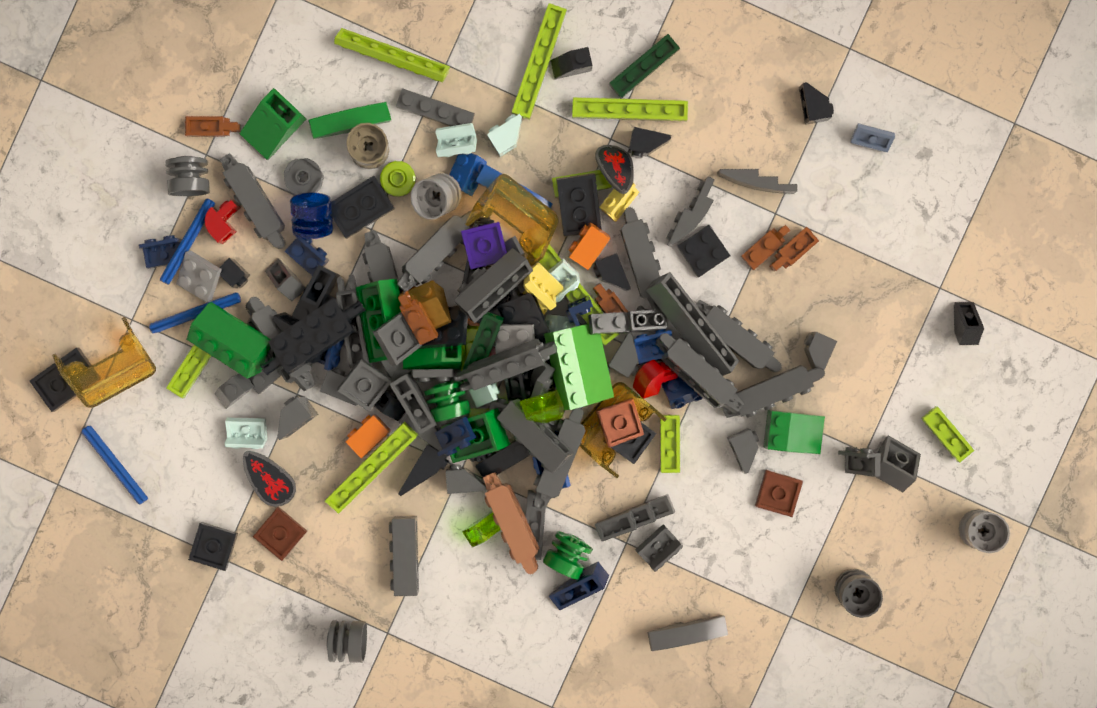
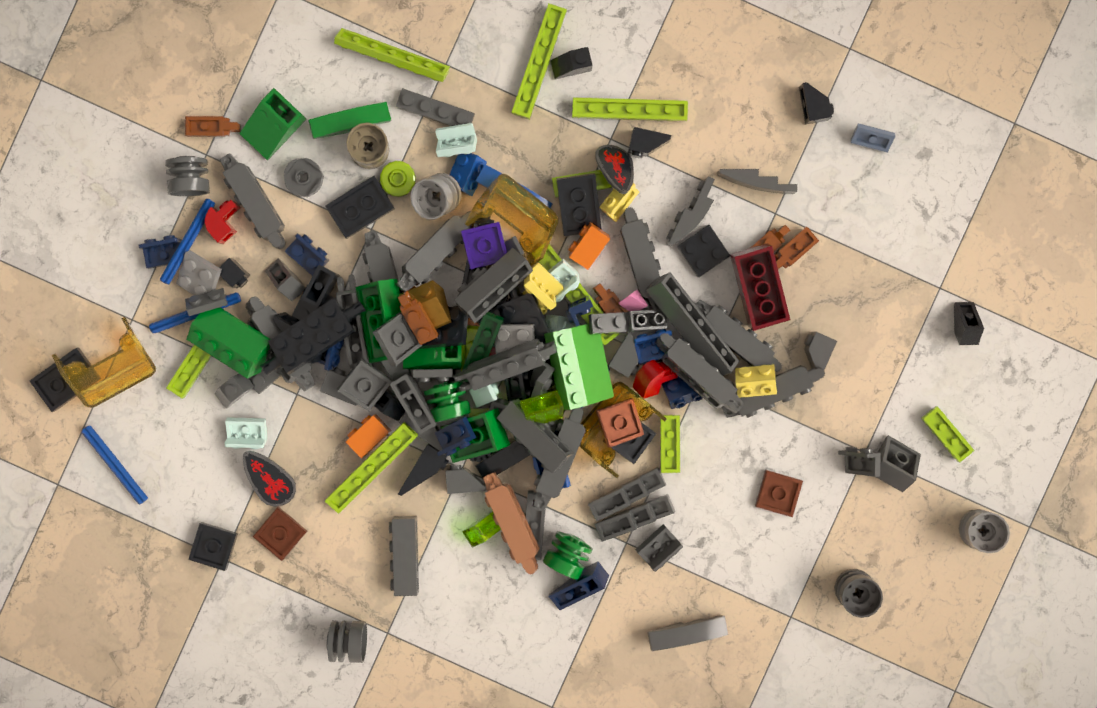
dark grey slope [277,396,319,440] -> none
clear blue wheel [290,192,333,239] -> none
light aqua slope [487,114,522,157] -> none
black slope [593,253,631,291] -> none
dark green plate [609,34,680,99] -> none
dark grey slope [727,428,759,474] -> none
slope [763,410,825,454] -> none
none -> dark grey plate [185,288,228,316]
none -> dark grey slope [588,467,666,521]
none -> bright pink slope [619,290,648,311]
none -> dark red brick [730,243,791,331]
none -> light yellow bracket [735,364,777,398]

